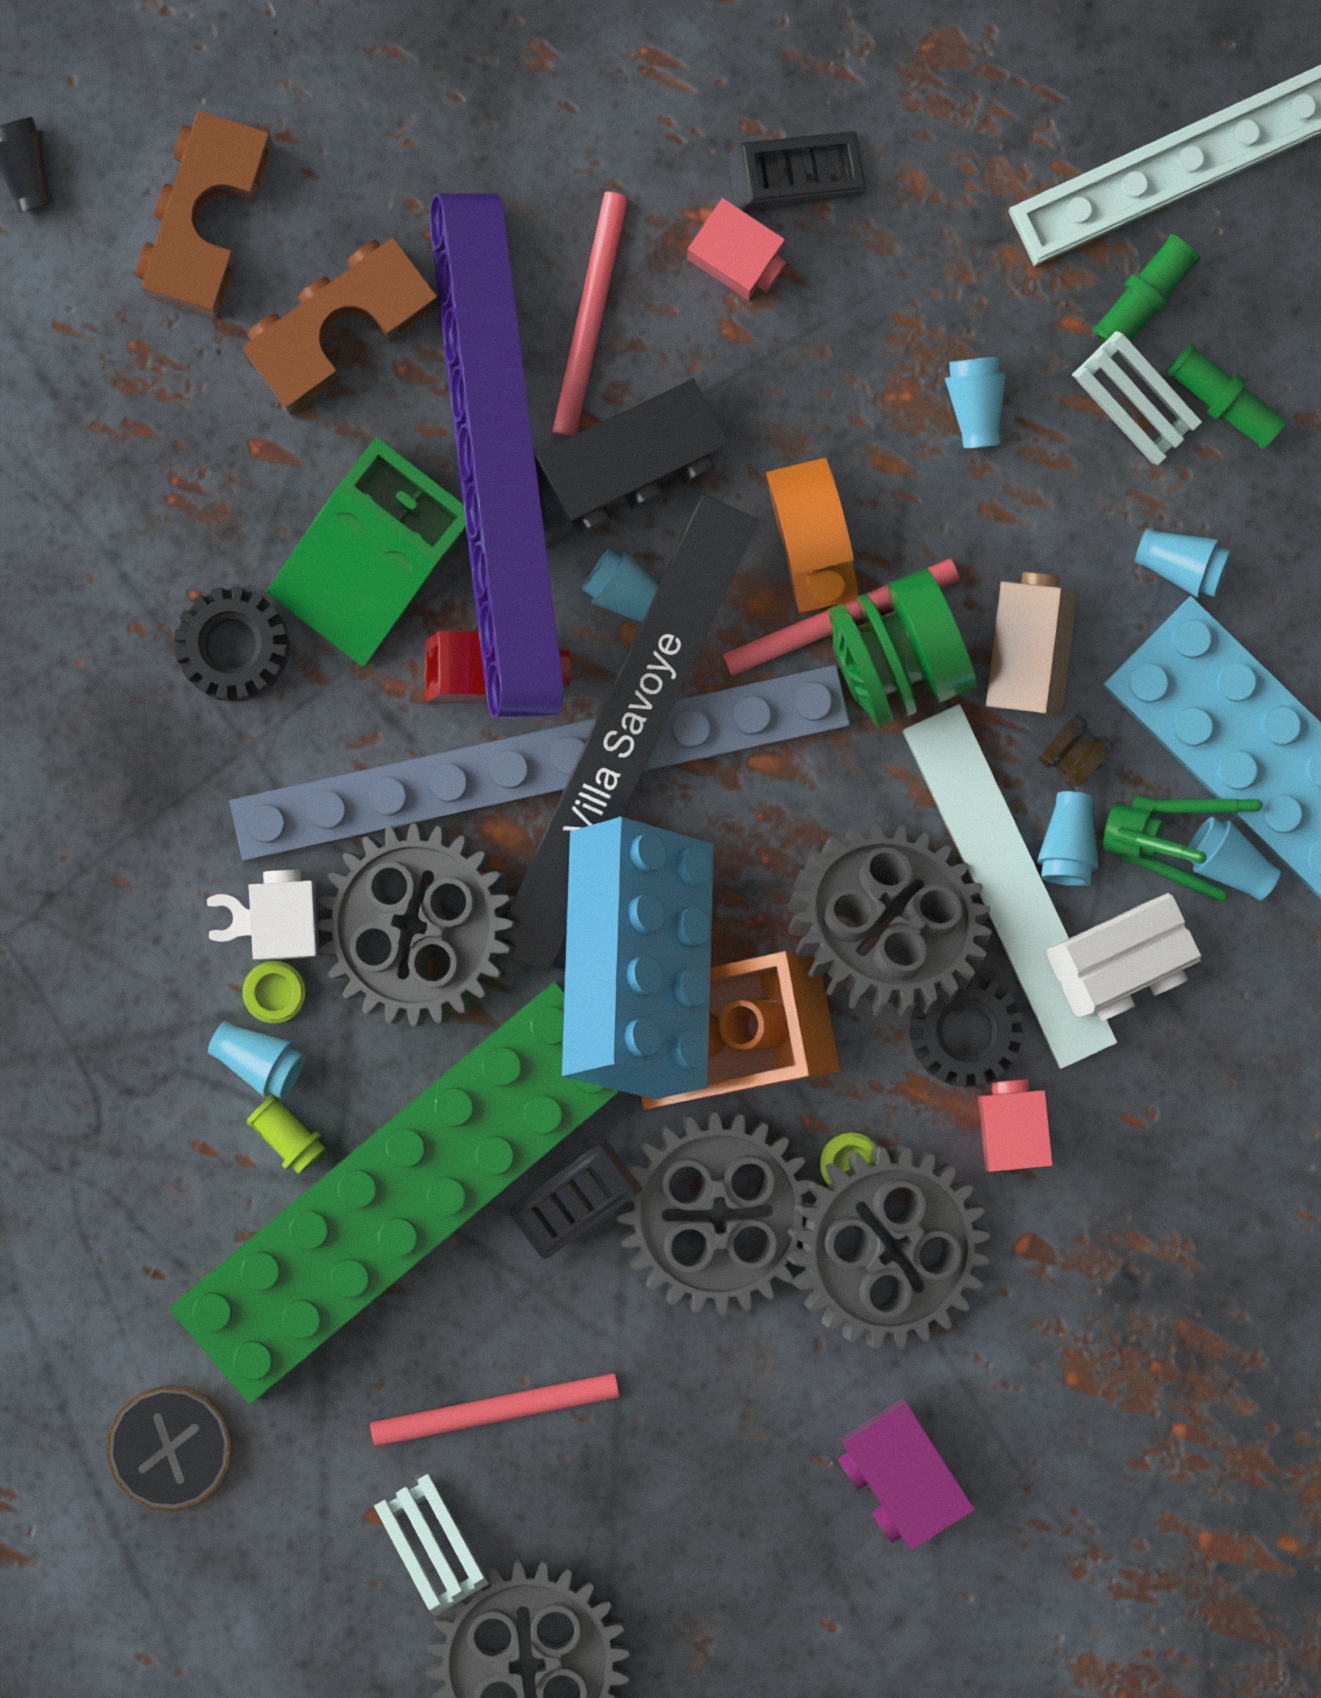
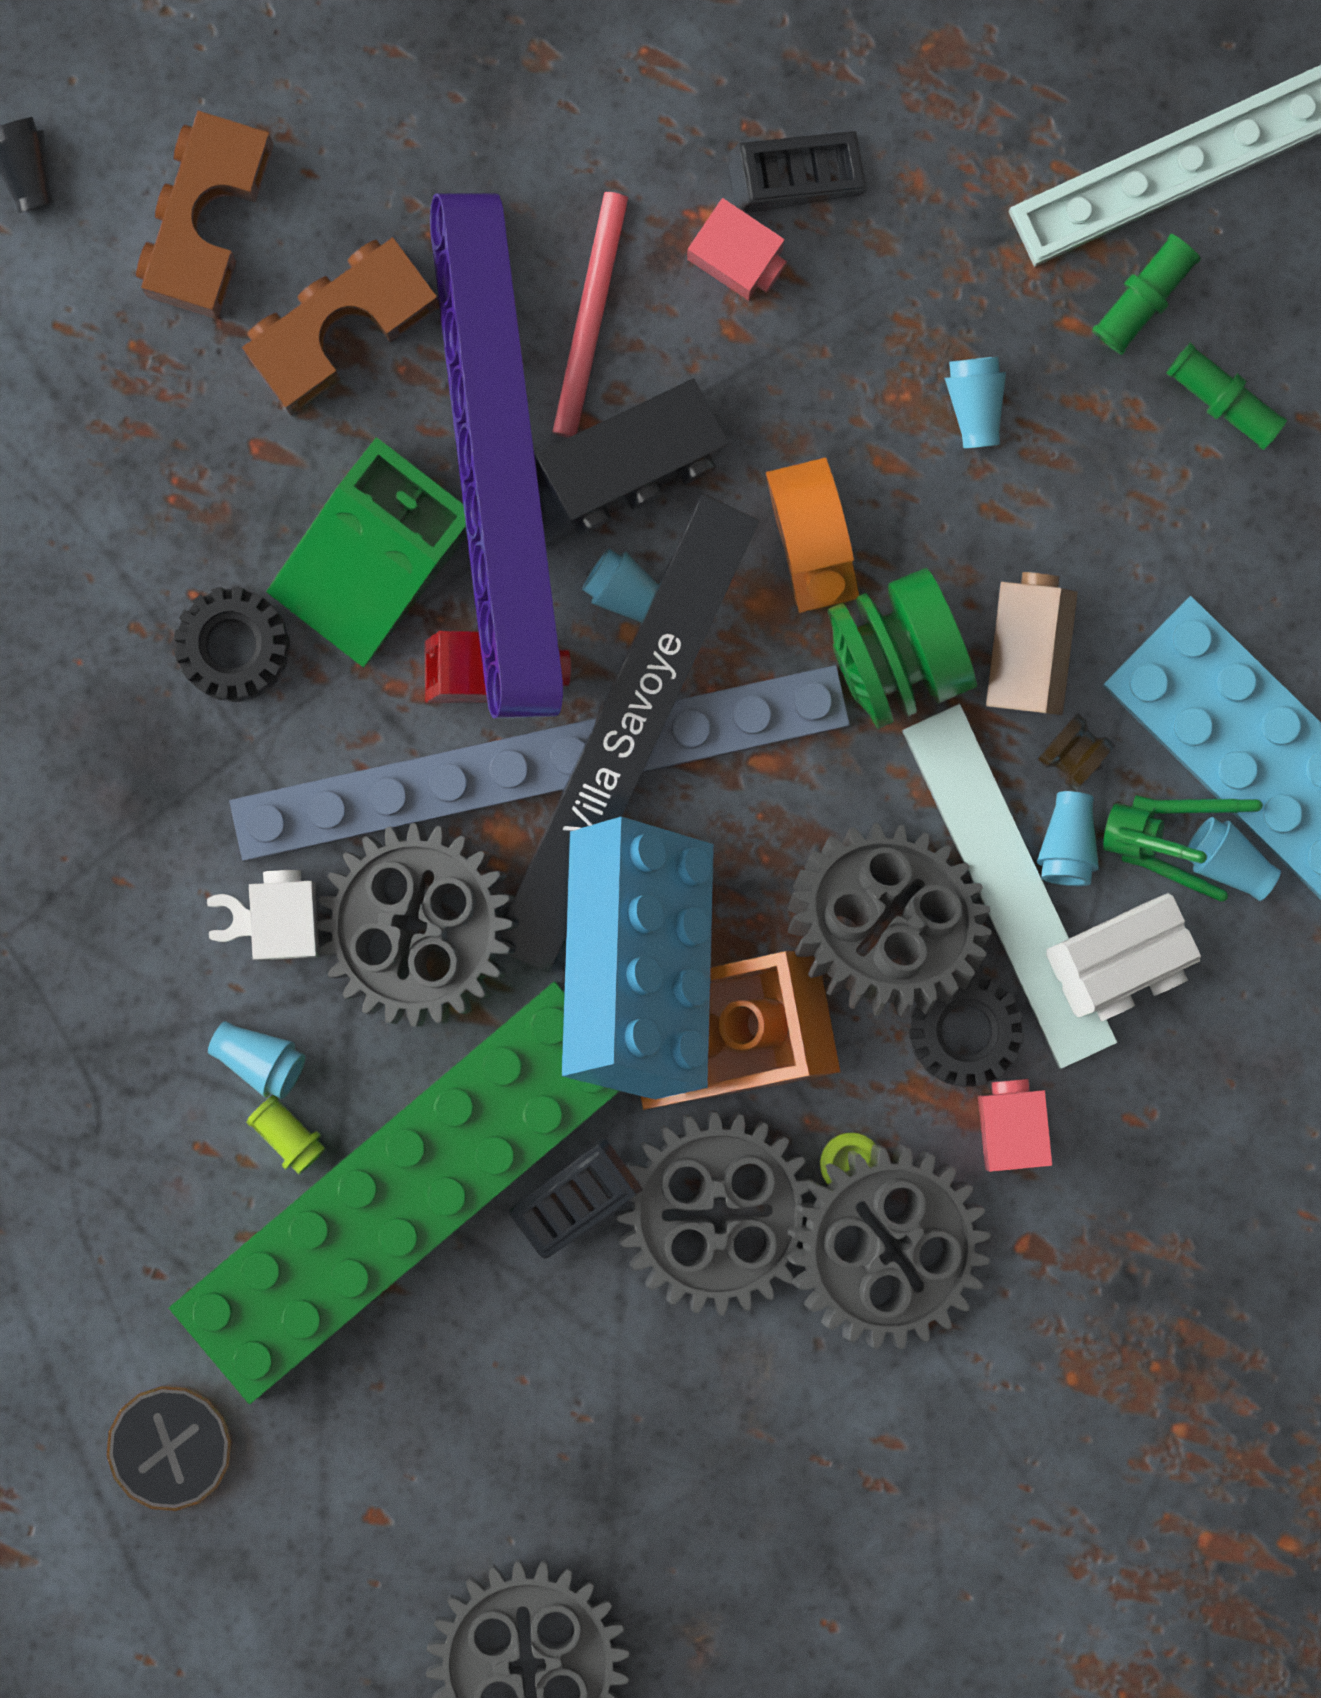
lime tile [243,961,306,1023] -> none
coral bar [370,1373,620,1447] -> none
light aqua tile [374,1474,489,1616] -> none
coral bar [722,558,960,677] -> none
magenta brick [838,1398,975,1551] -> none
light aqua tile [1072,331,1202,465] -> none
medium azure cone [1135,528,1232,598] -> none

